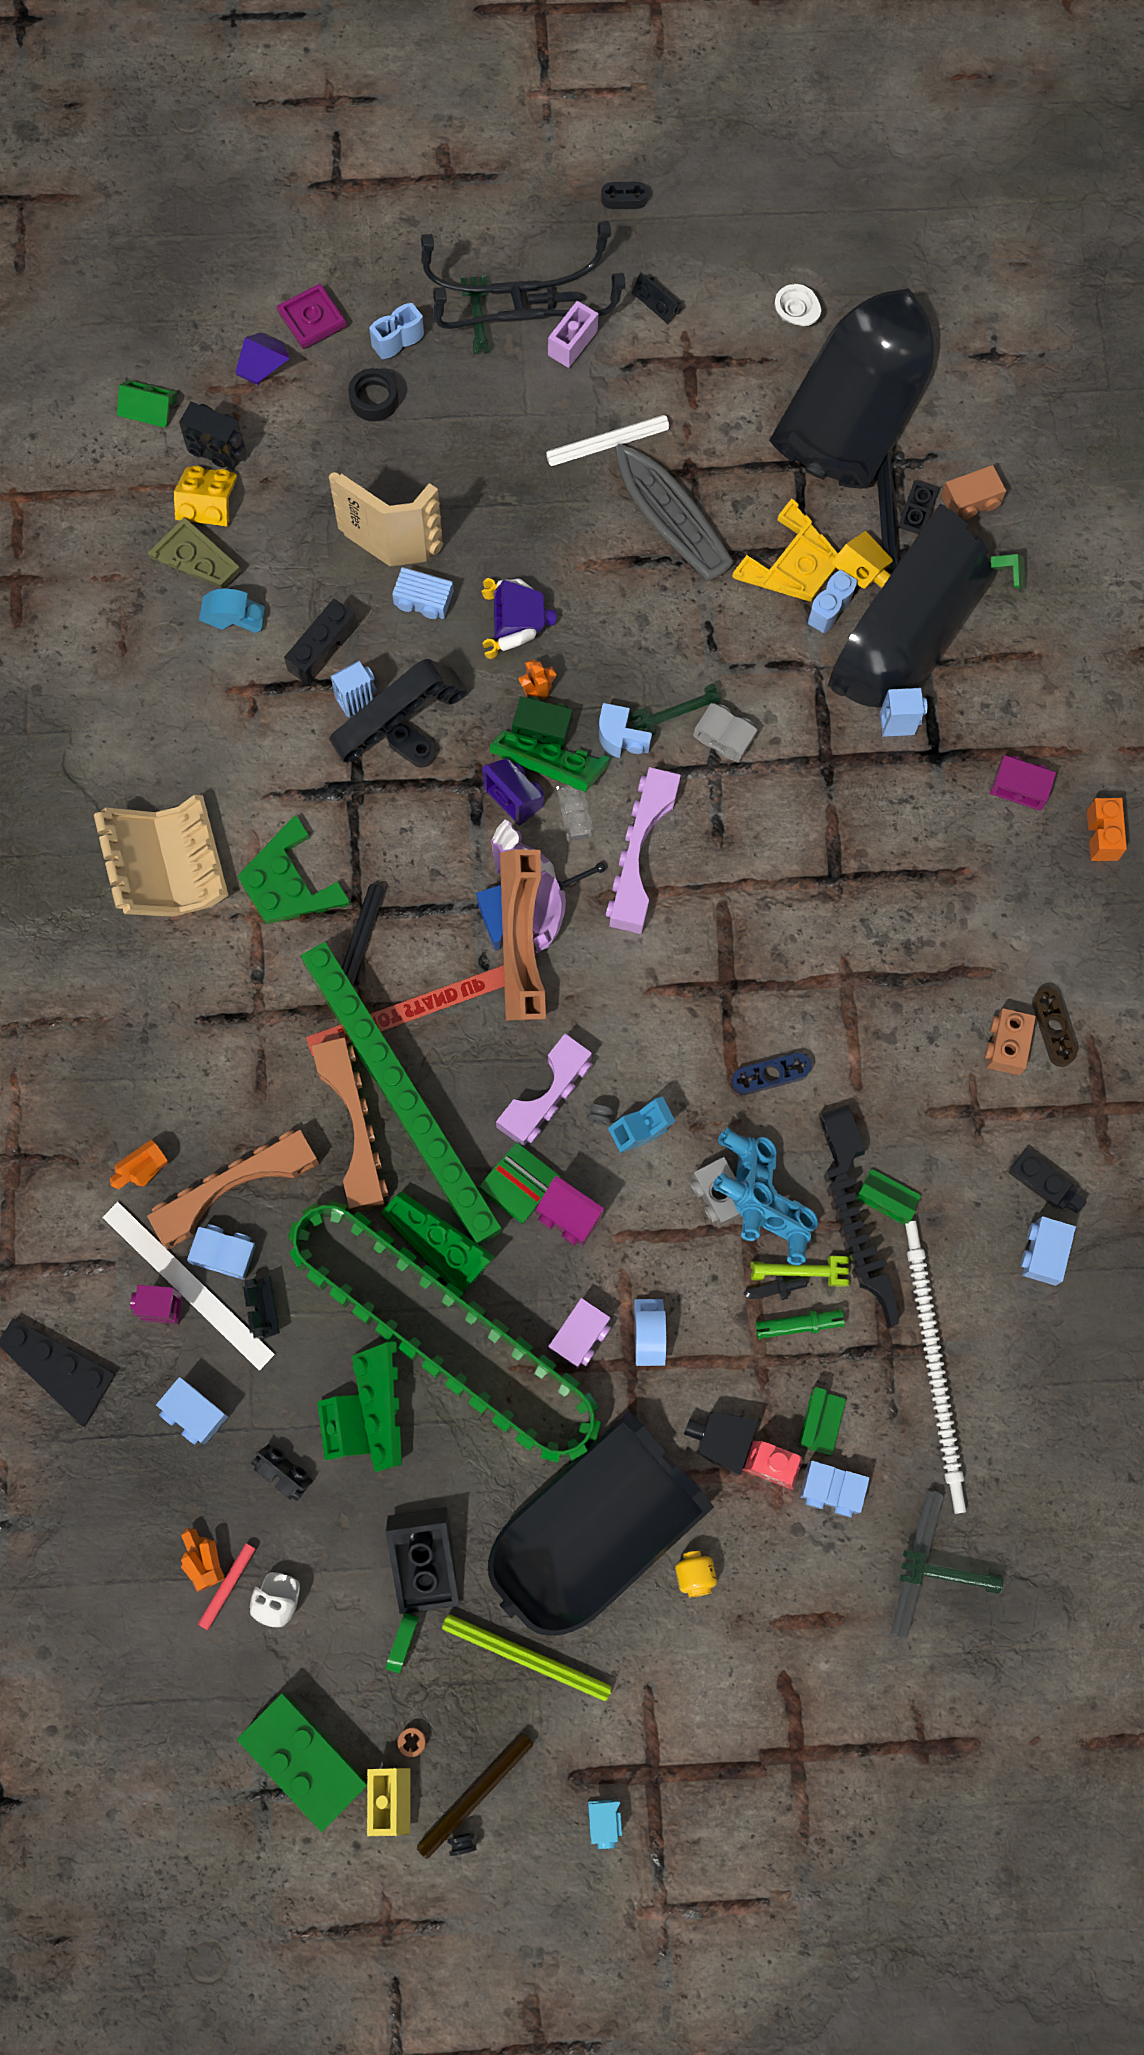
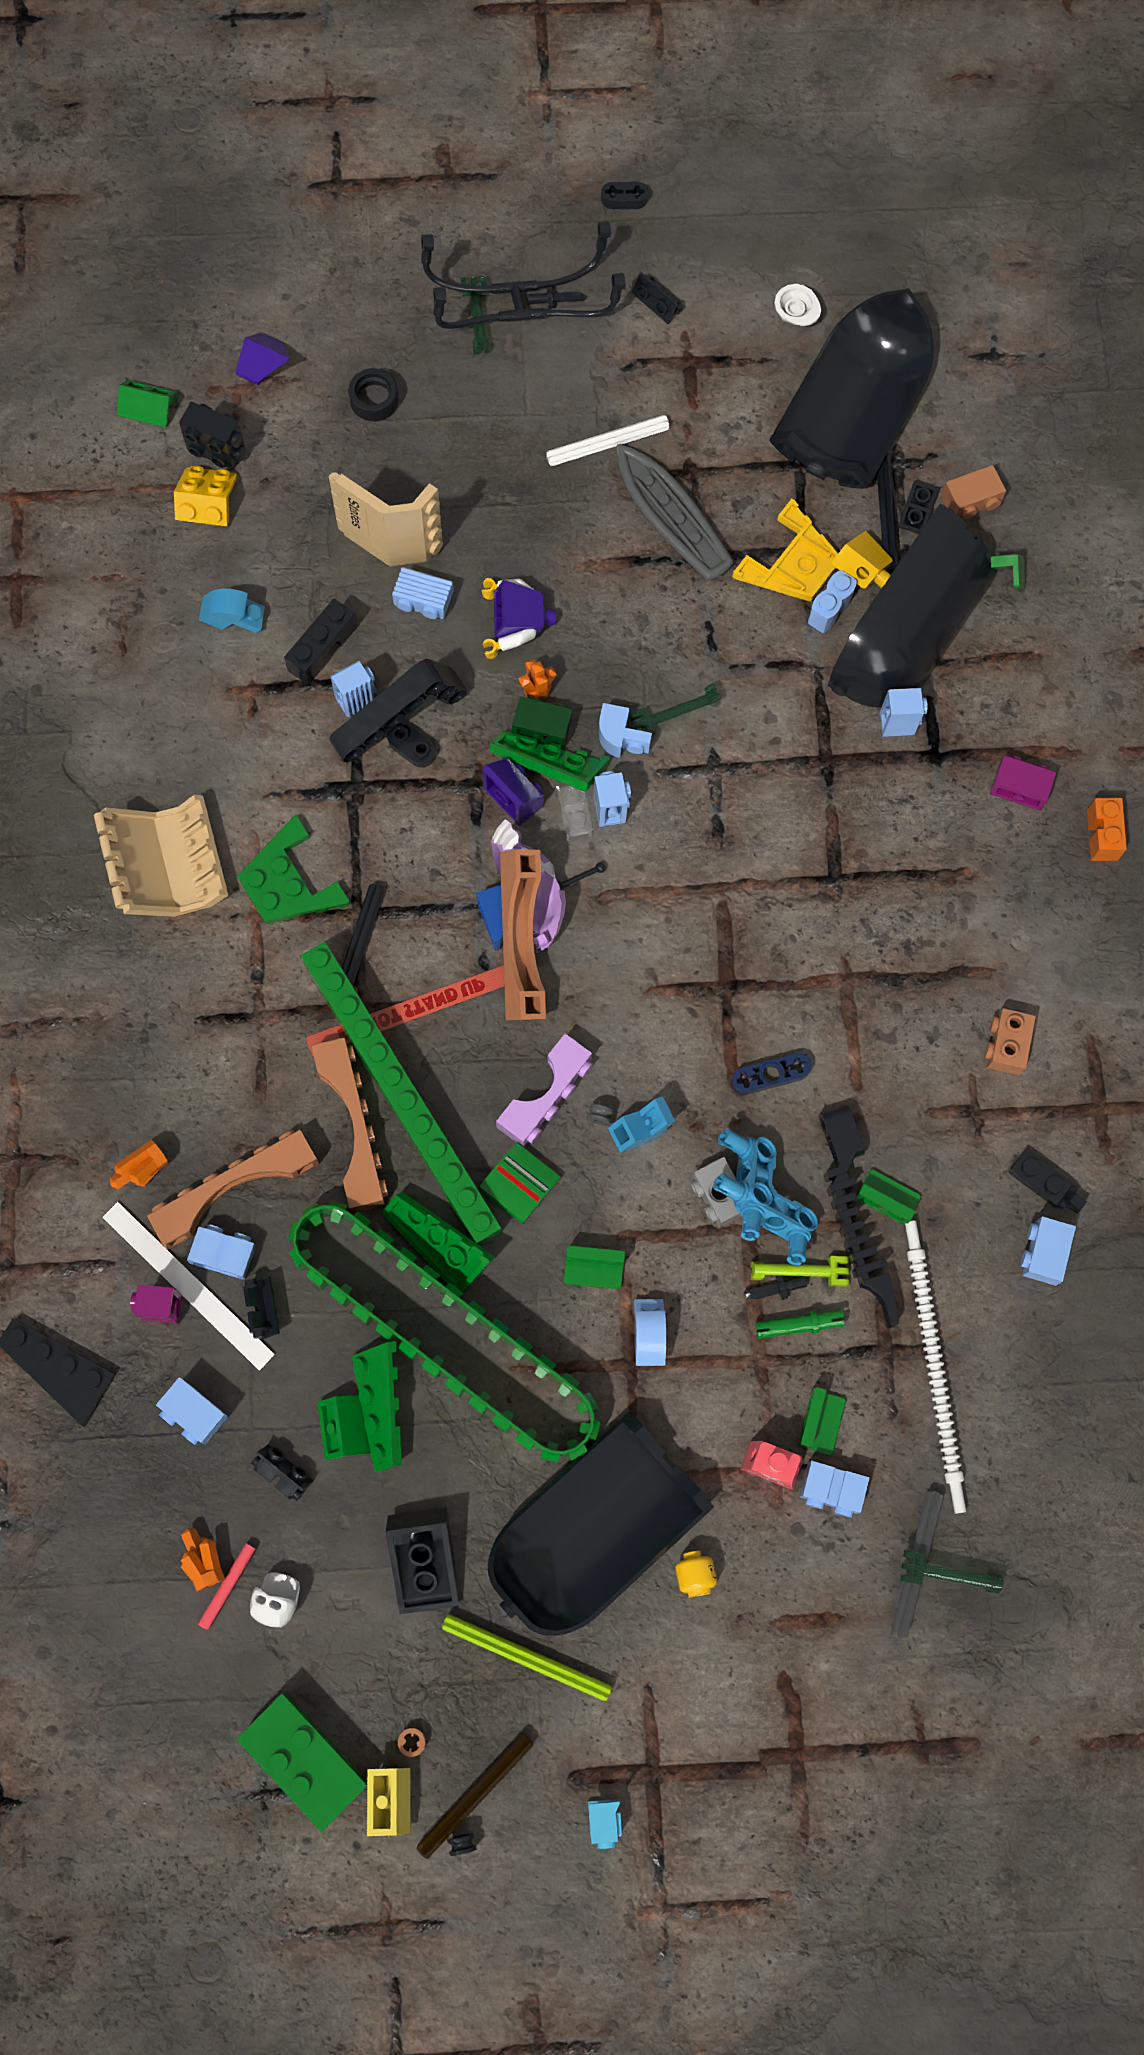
olive wing [147,517,241,589] -> none
magenta plate [276,283,347,349] -> none
light blue brick [369,303,424,359] -> none
green beam [385,1613,419,1674] -> none
magenta slope [536,1176,604,1246] -> none
lavender brick [548,301,598,368] -> none
lavender brick [548,1298,612,1369] -> none
lavender arch [606,767,681,934] -> none
black torso [684,1412,758,1477] -> none
light grey brick [693,703,757,762] -> none
dark brown beam [1032,987,1077,1067] -> none
none -> green panel [564,1245,625,1290]
none -> light blue brick [593,771,631,827]

